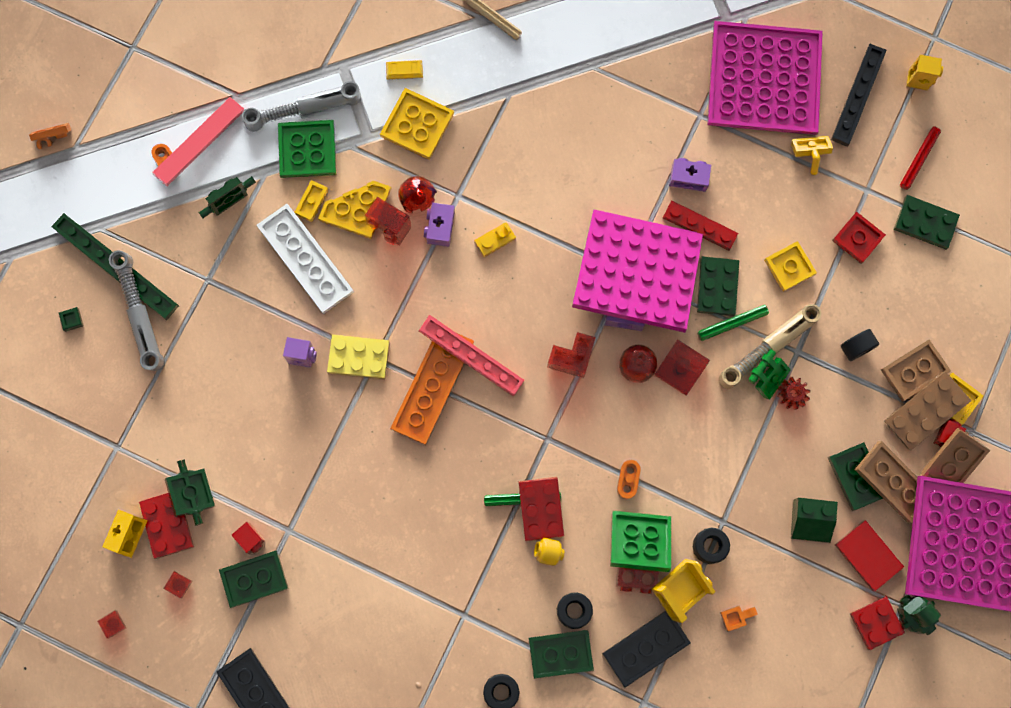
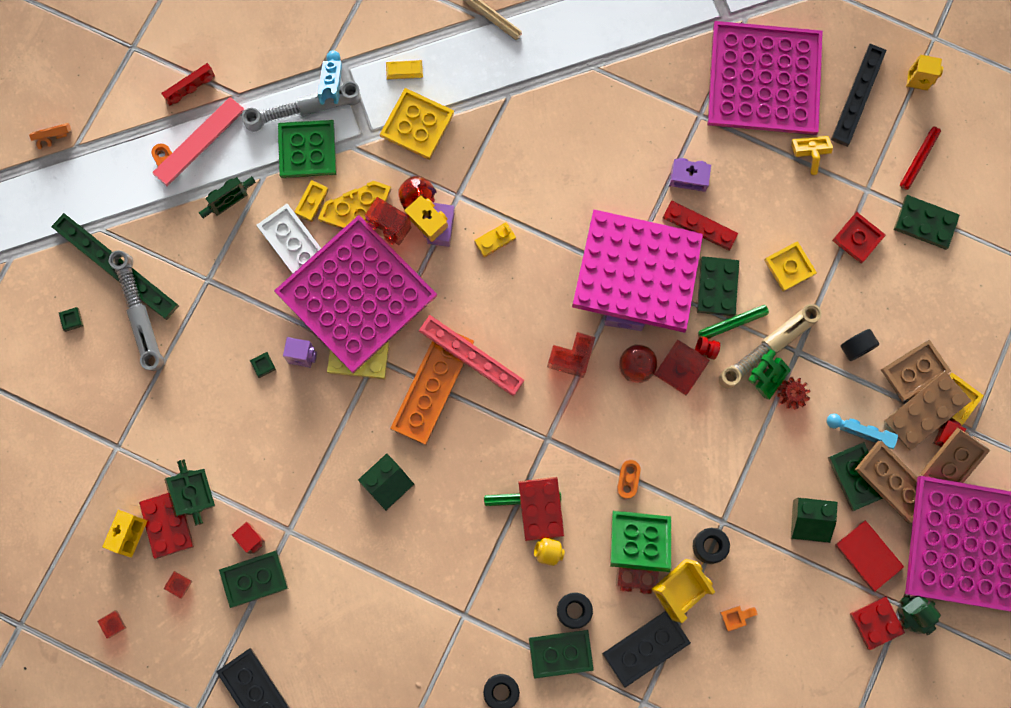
none -> red plate [161,63,215,106]
none -> dark green tile [250,352,276,378]
none -> dark pink plate [274,215,437,373]
none -> medium azure plate [318,50,342,105]
none -> dark green slope [358,453,415,511]
none -> yellow brick [404,196,448,242]
none -> red wheel [695,336,721,360]
none -> medium azure plate [826,413,898,449]

